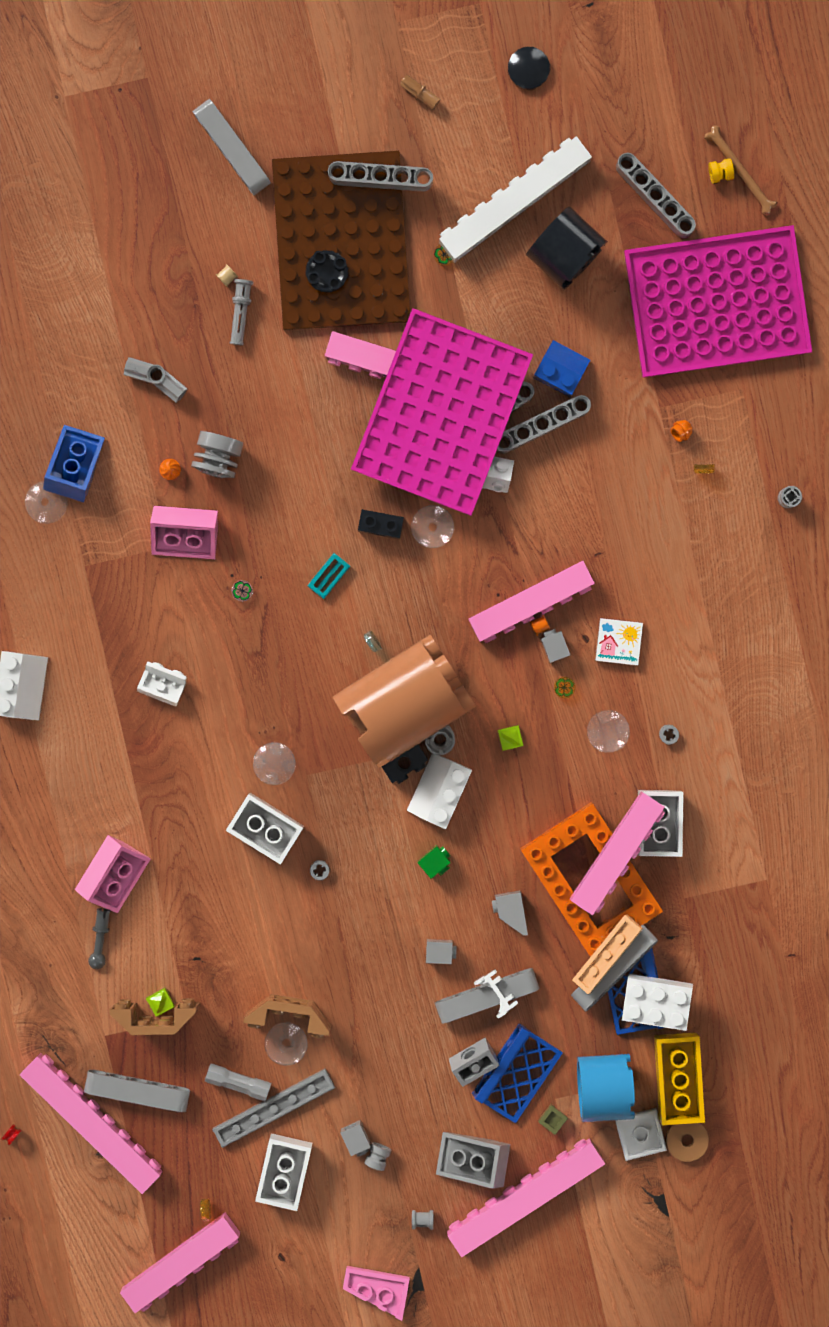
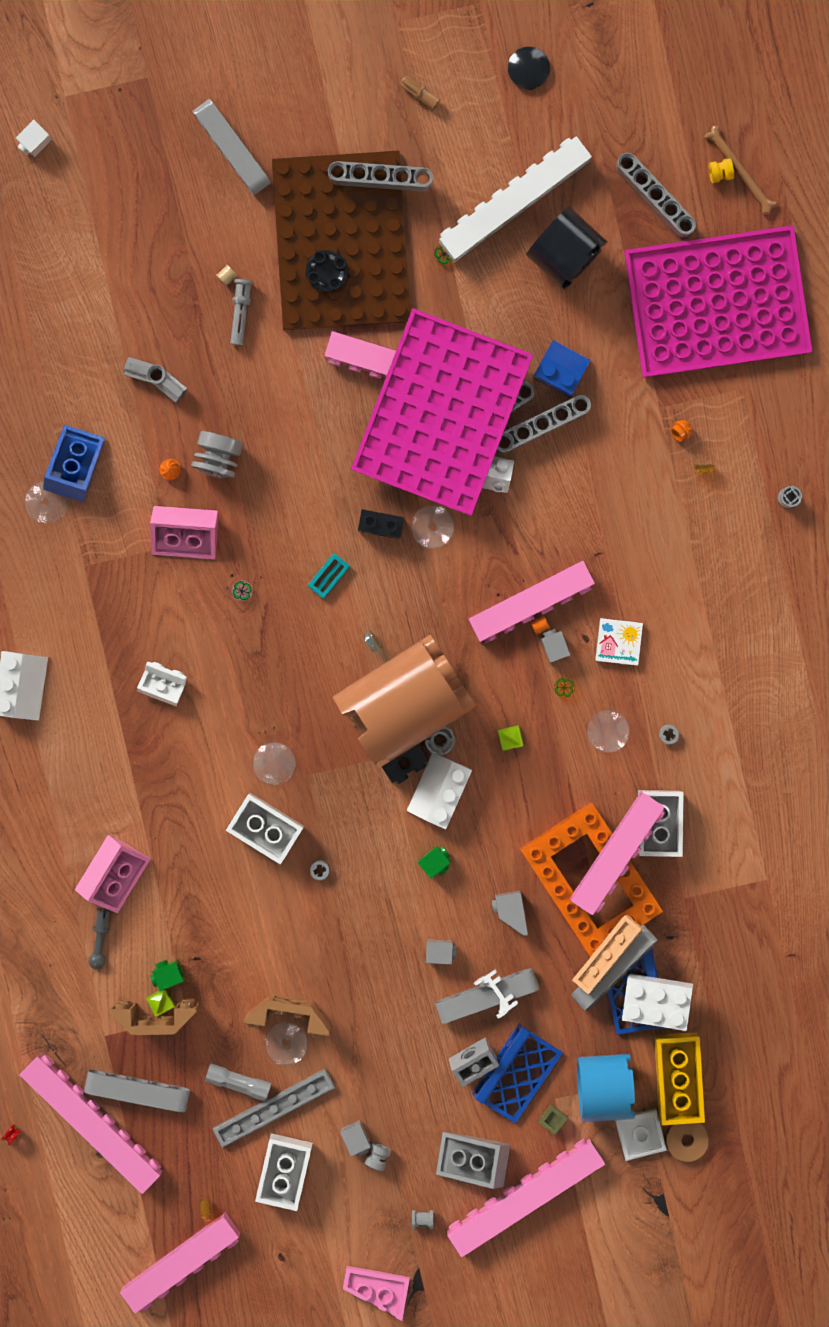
none -> white brick [16,120,52,158]
none -> green brick [150,959,185,991]

